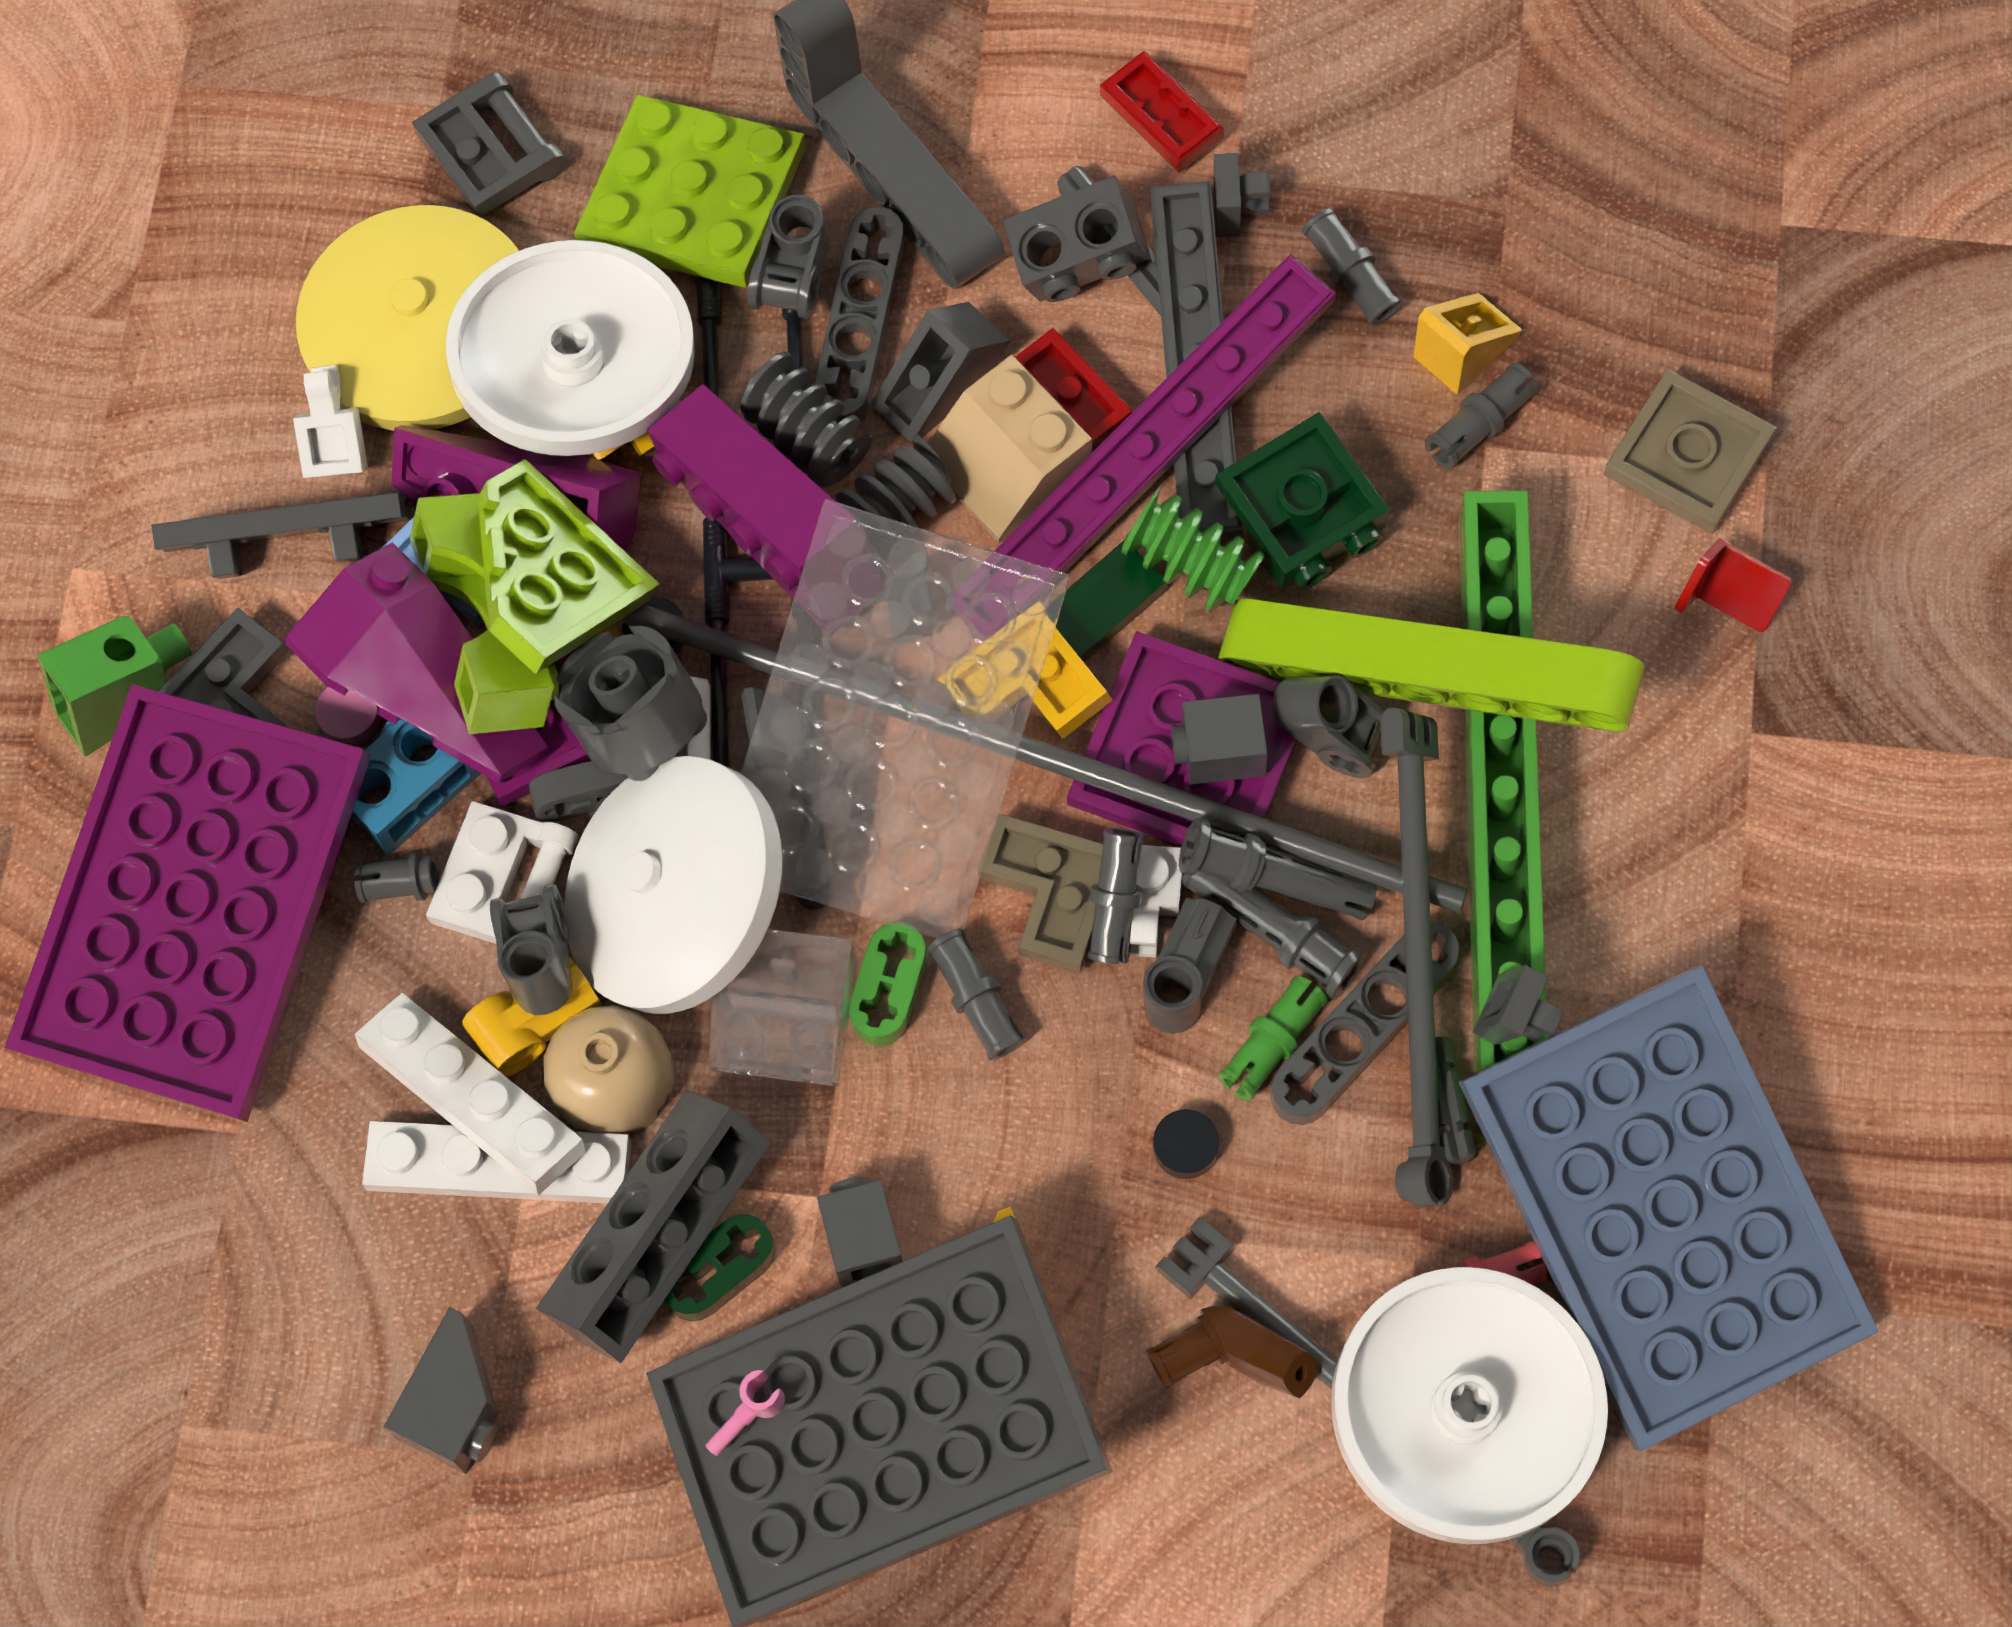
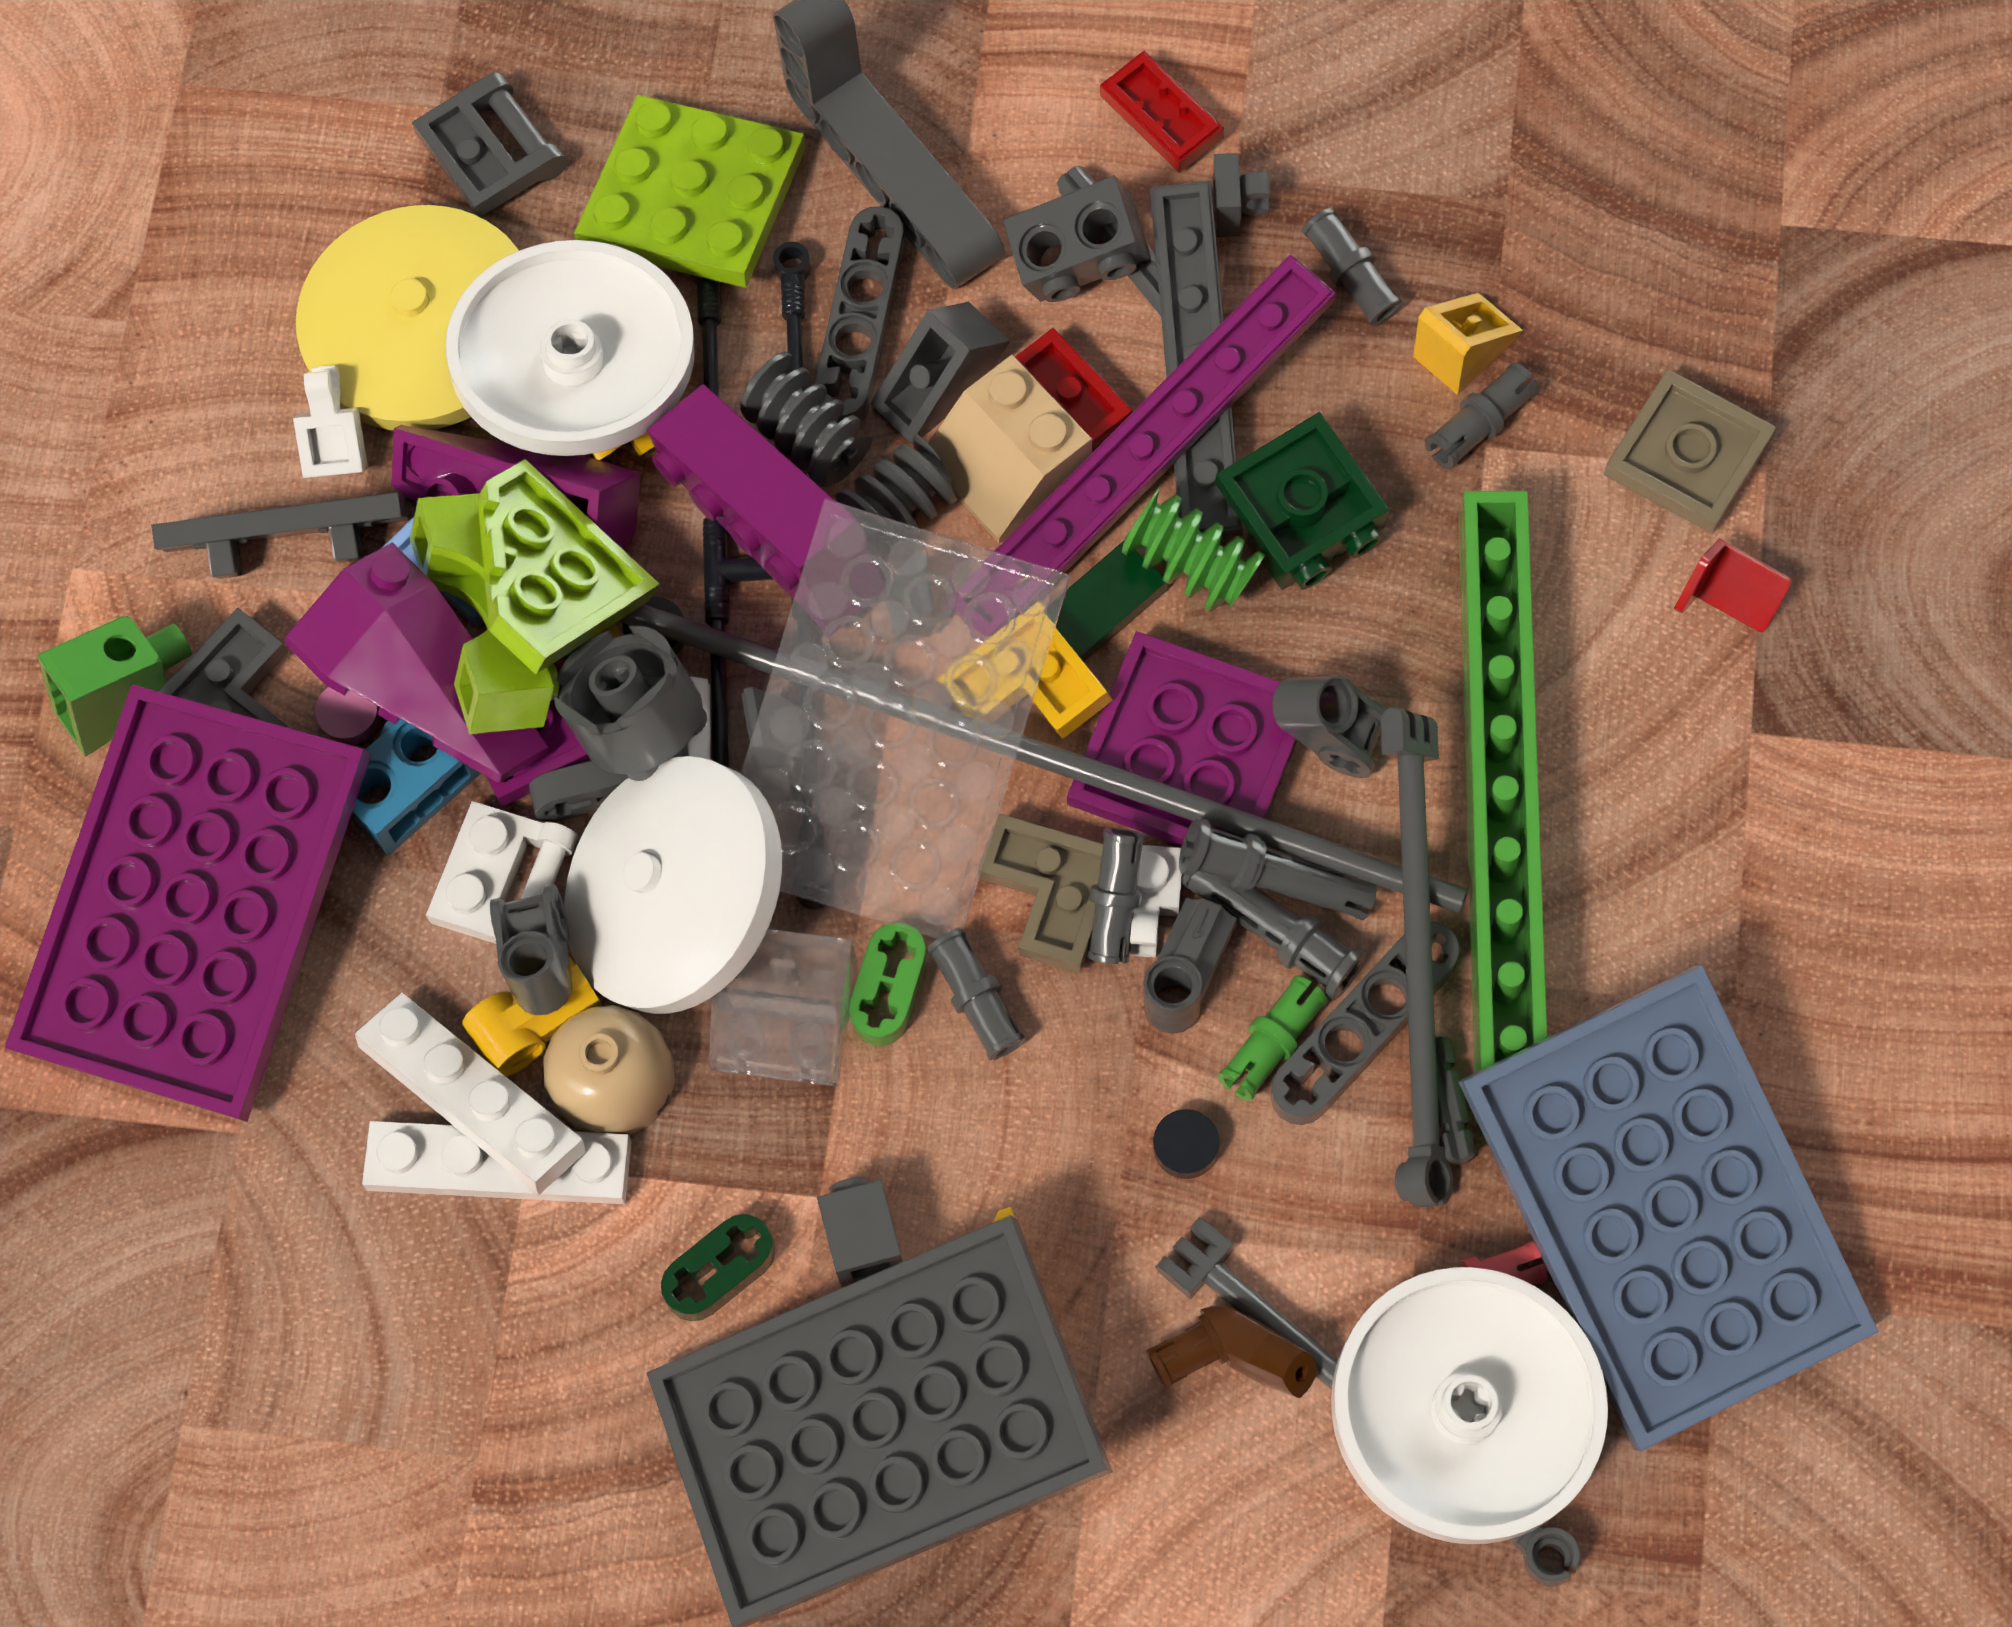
dark grey pin [354,850,439,903] -> none
dark grey slope [383,1307,498,1474] -> none
dark grey brick [536,1090,771,1363] -> none
bright pink hand [705,1370,785,1456] -> none
dark grey piece [747,195,829,320] -> none
dark grey brick [1171,694,1267,785] -> none
lime beam [1217,598,1645,732] -> none
dark grey tile [1473,965,1563,1045] -> none

